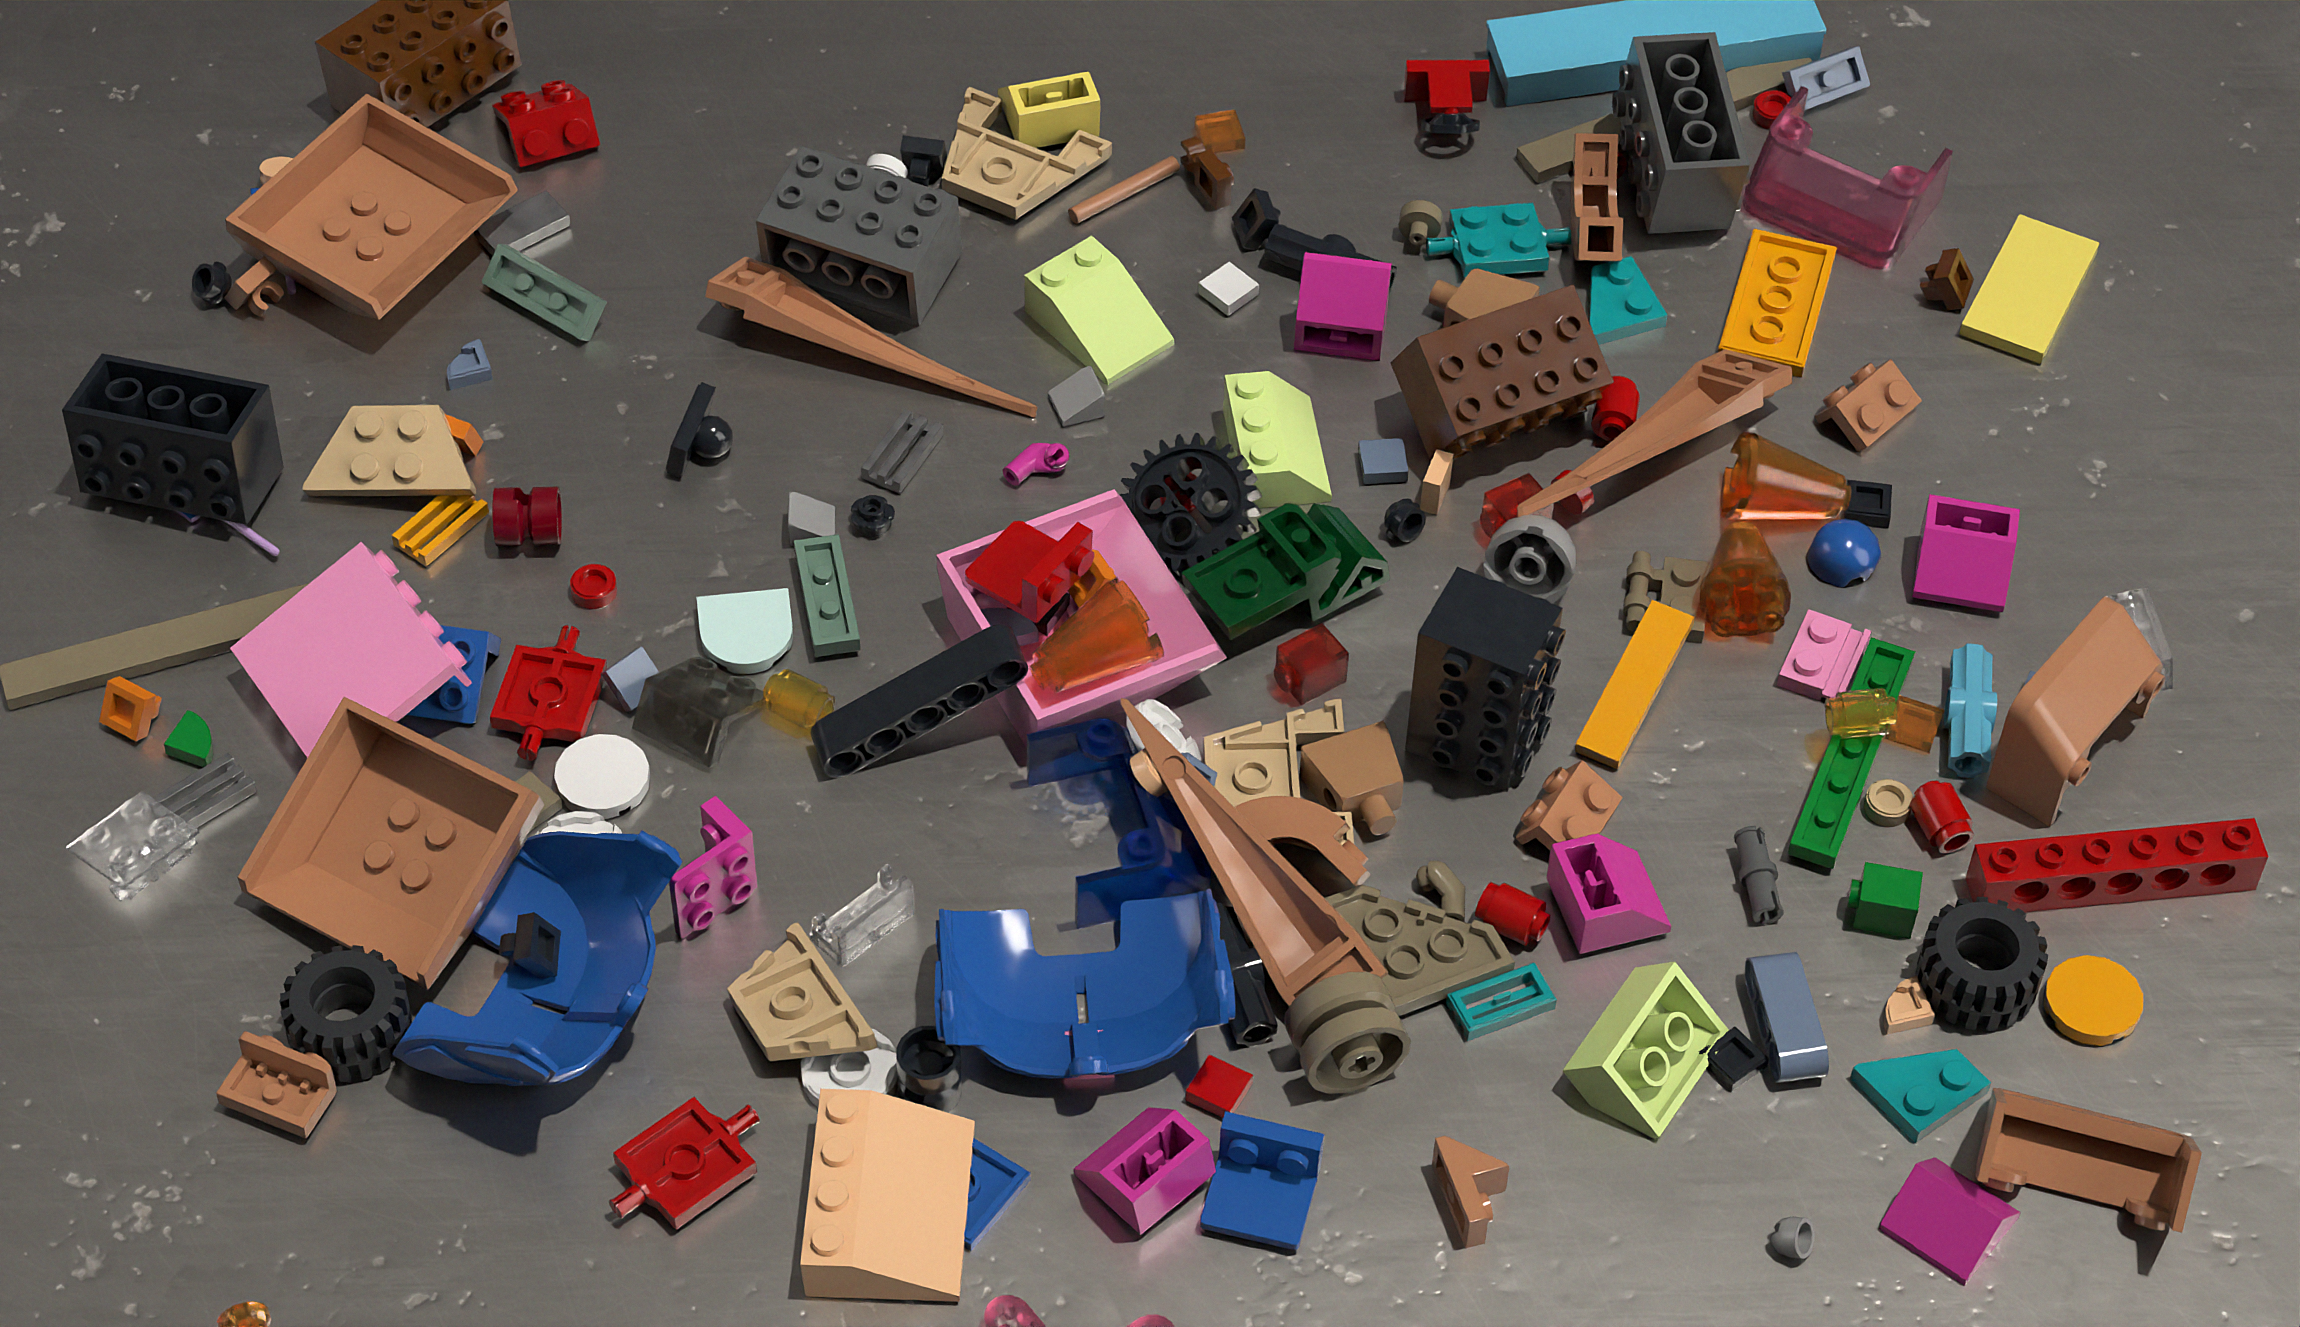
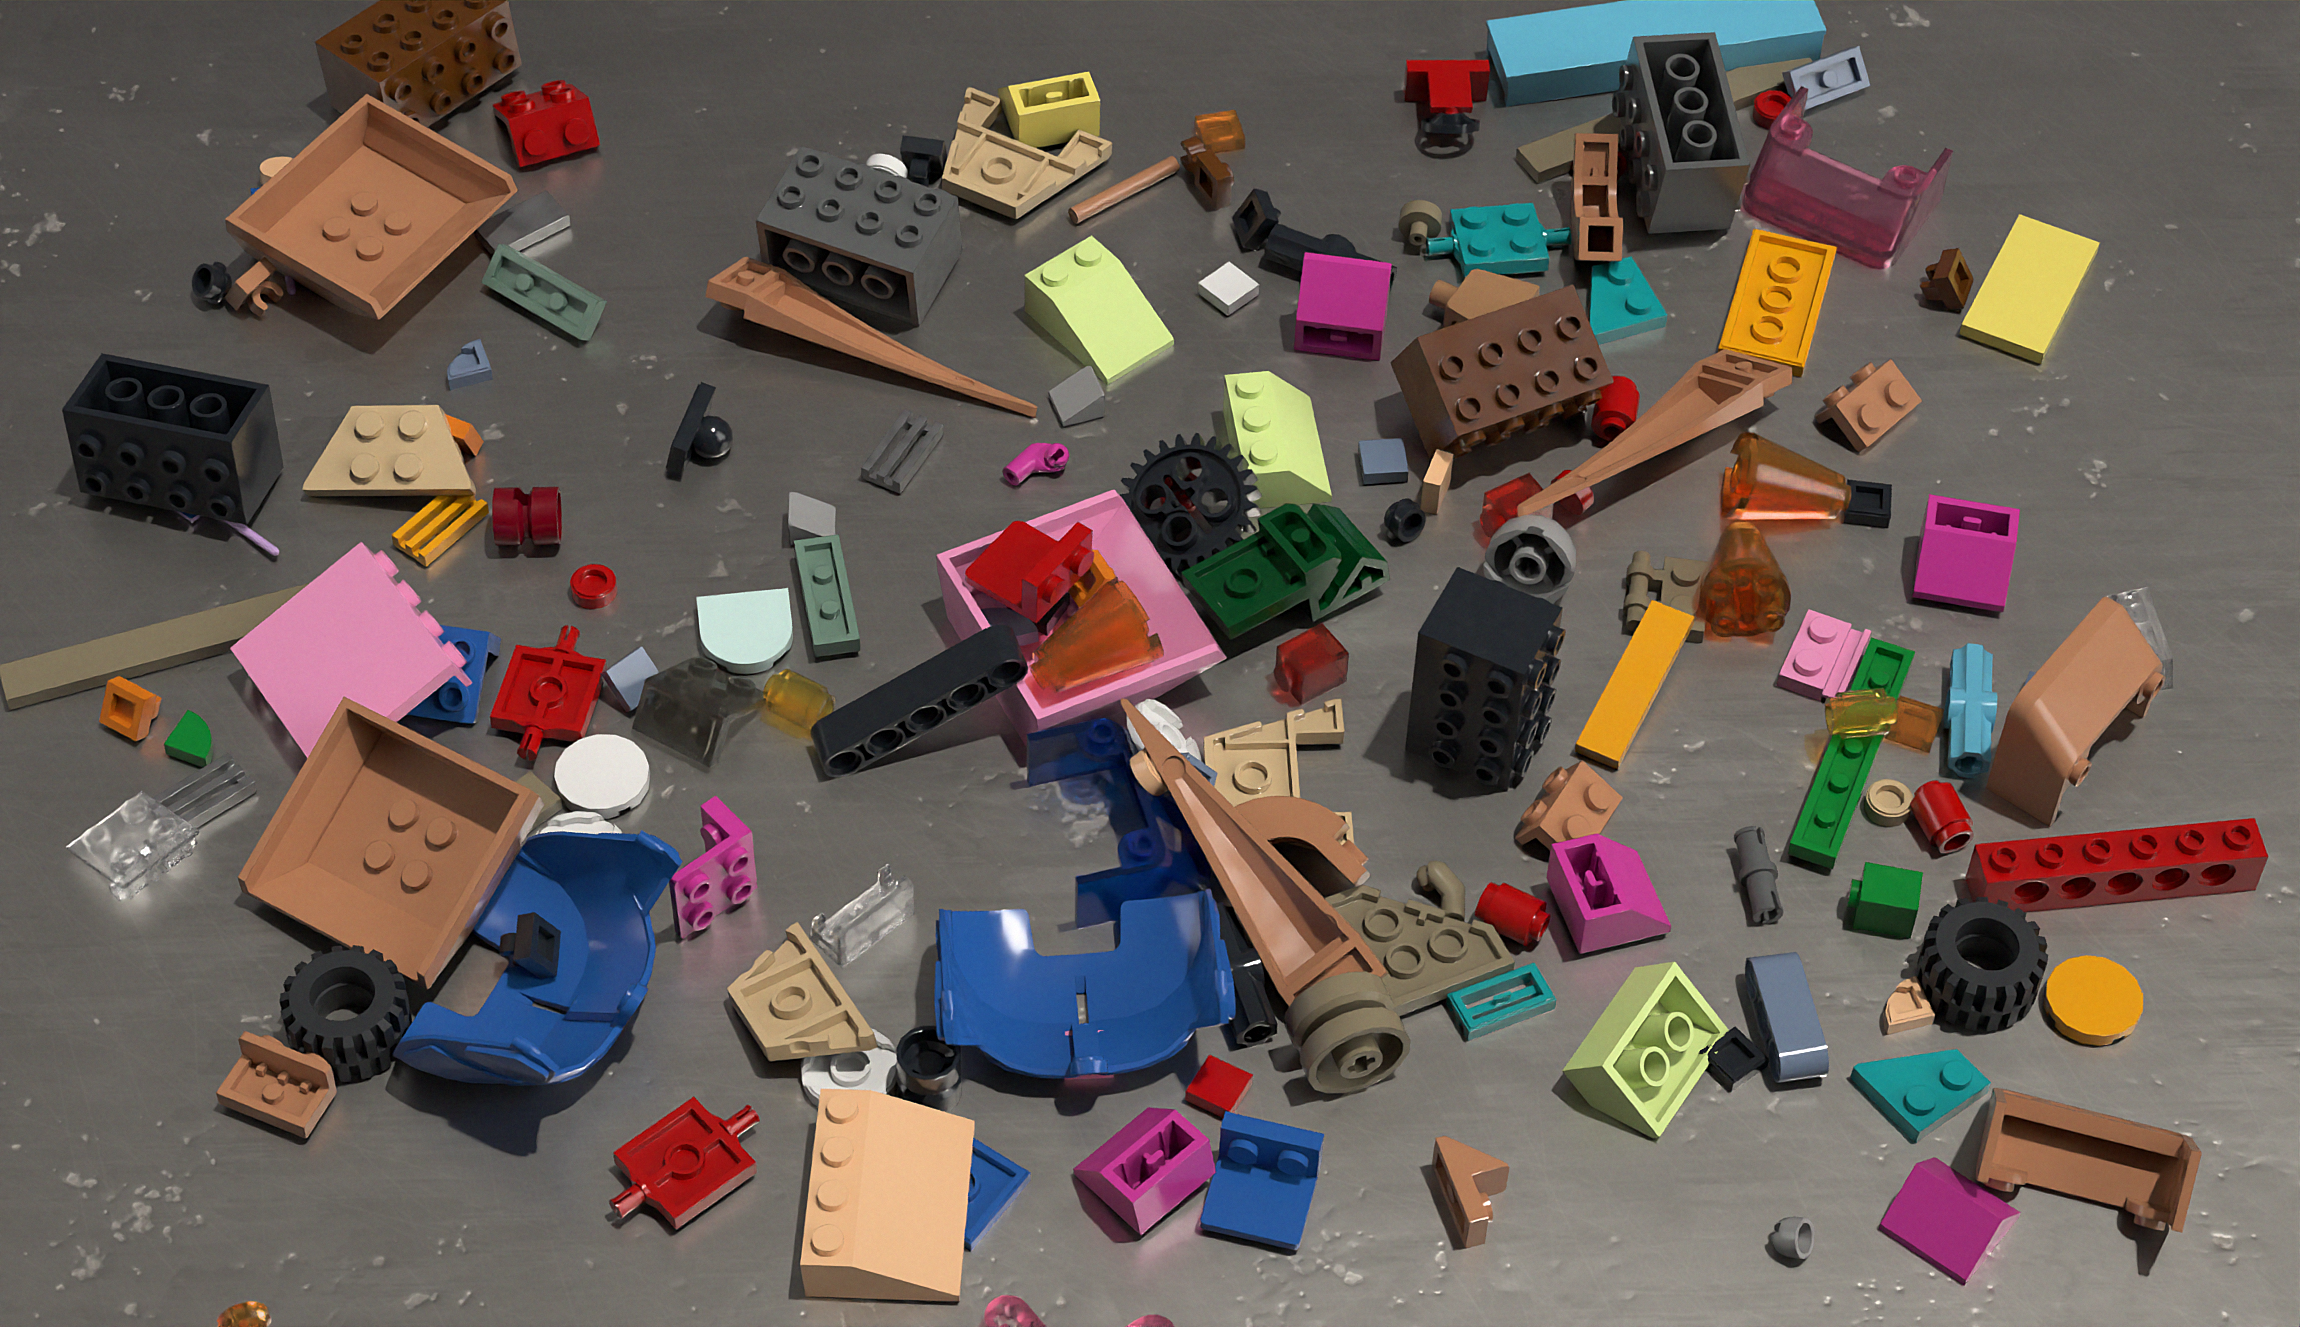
black plate [851,495,895,537] -> none
medium nougat torso [1299,720,1404,835] -> none
blue hair [1806,519,1882,587] -> none

